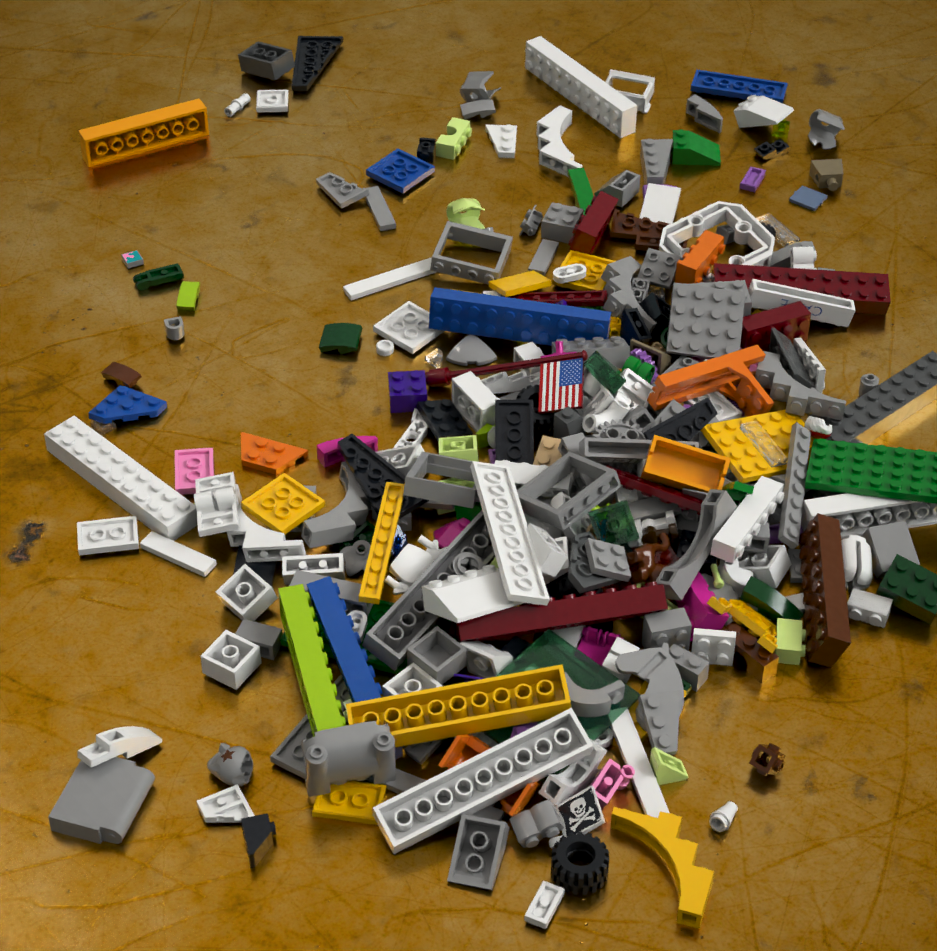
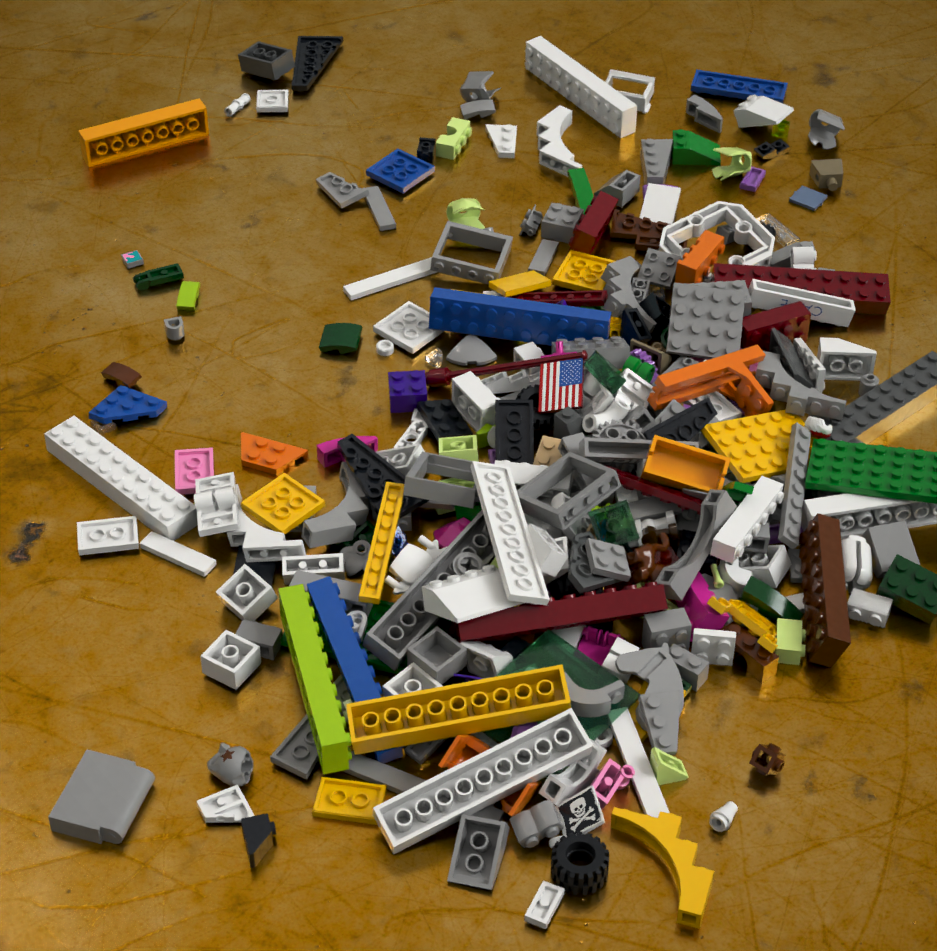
white slope [78,726,162,768] -> none
light grey piece [301,721,396,797] -> none
white plate [553,263,586,284] -> none
clear tile [740,420,788,467] -> none
none -> yellowish green piece [712,147,752,180]
none -> white slope [817,337,877,381]

